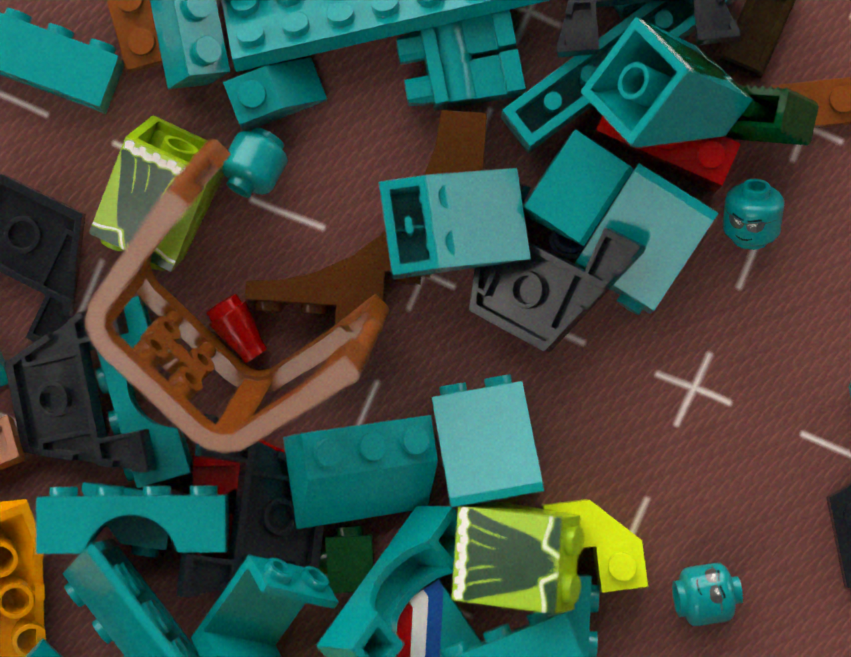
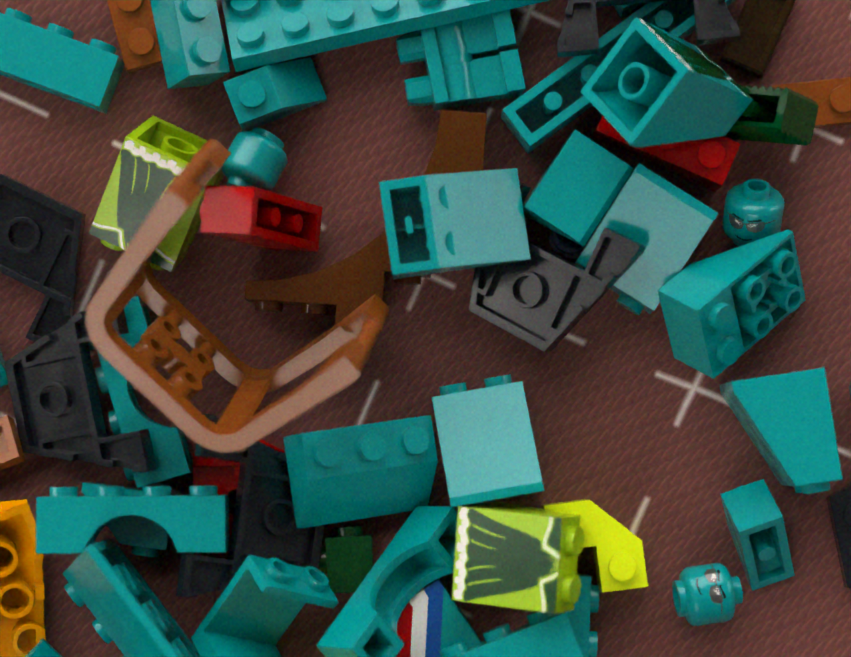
red cone [206,293,267,363] -> none
none -> red brick [200,185,322,252]
none -> teal slope [657,229,806,379]
none -> teal slope [720,367,842,494]
none -> teal slope [720,479,795,591]

